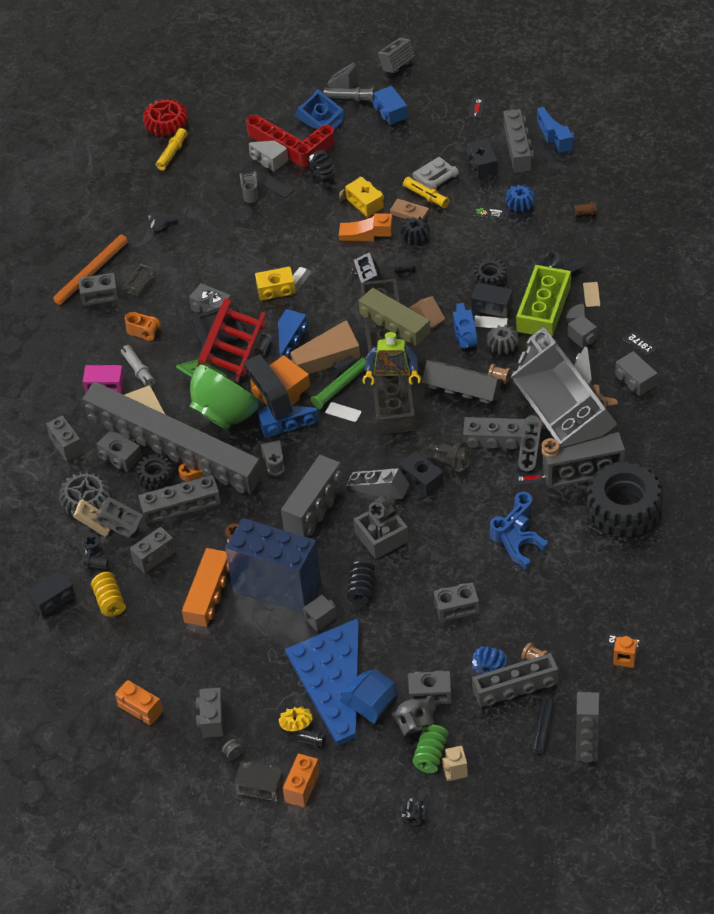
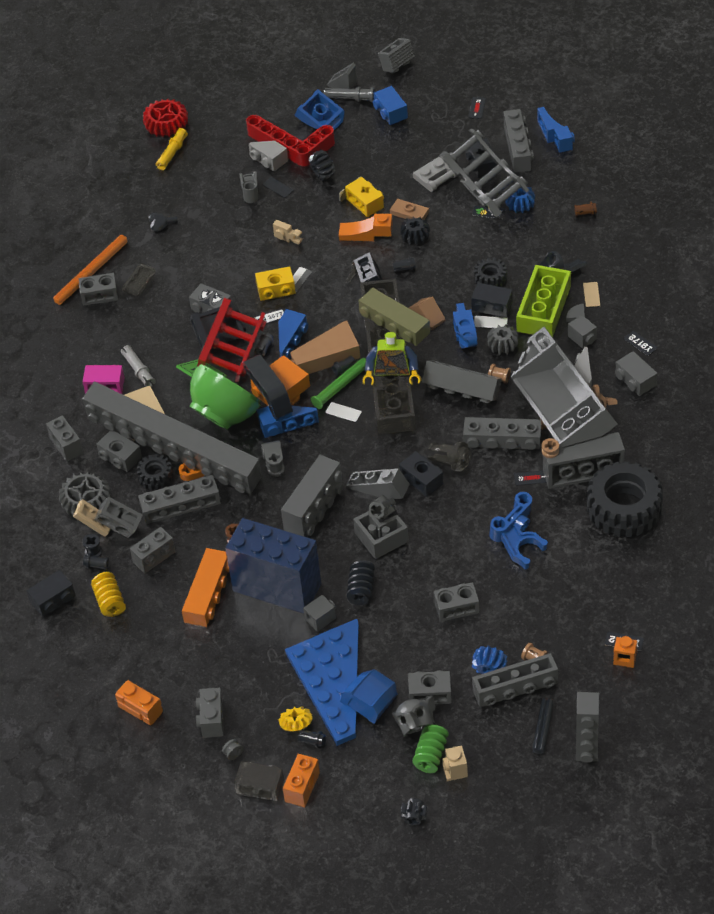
orange piece [125,312,161,341] -> none
yellow pin [403,177,449,208] -> none
dark grey beam [518,416,541,472] -> none
none -> sticker [253,308,285,324]
none -> tan plate [273,220,303,244]
none -> dark grey fence [439,129,529,217]

